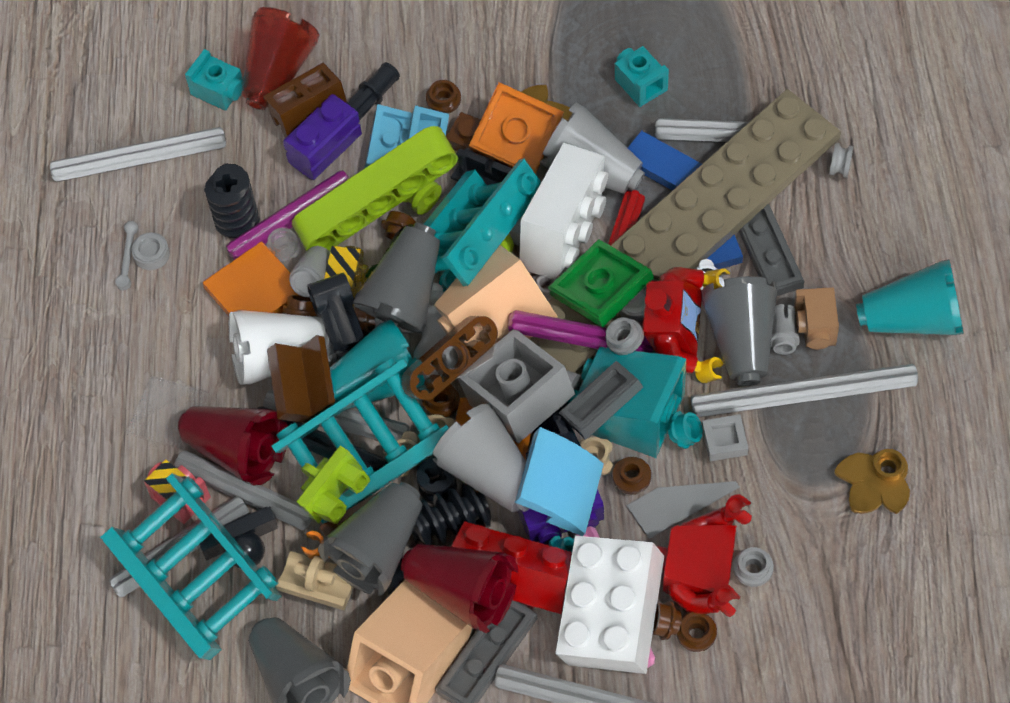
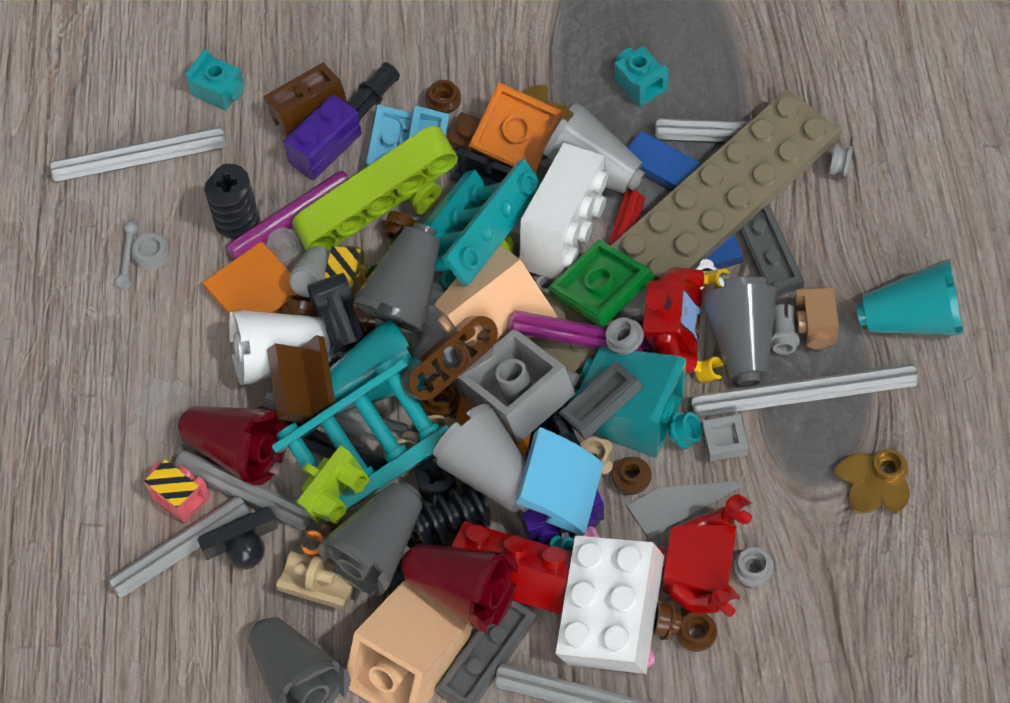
teal fence [100,473,282,660] -> none
clear red cone [241,7,320,110] -> none

